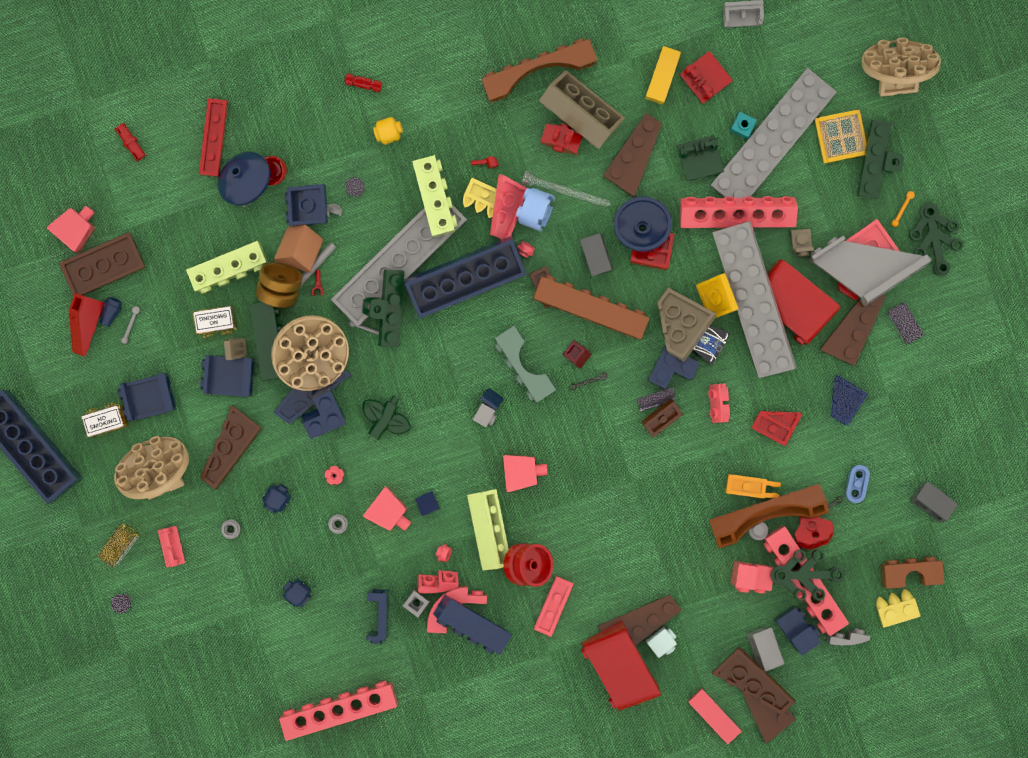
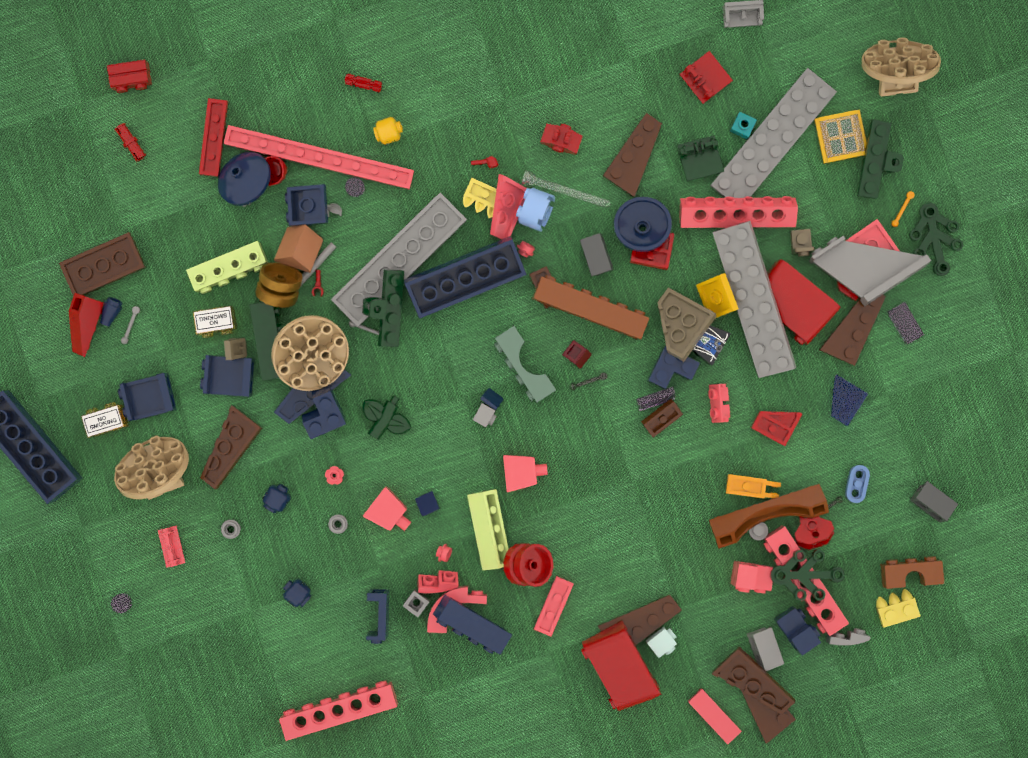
coral torso [47,206,95,253] -> none
clear yellow brick [97,523,140,567] -> none
yellowish green brick [412,155,457,238] -> none
dark orange arch [482,38,597,104] -> none
dark tan brick [539,70,625,149] -> none
yellow slope [645,46,681,105] -> none
none -> red brick [107,59,152,93]
none -> coral plate [223,125,414,190]

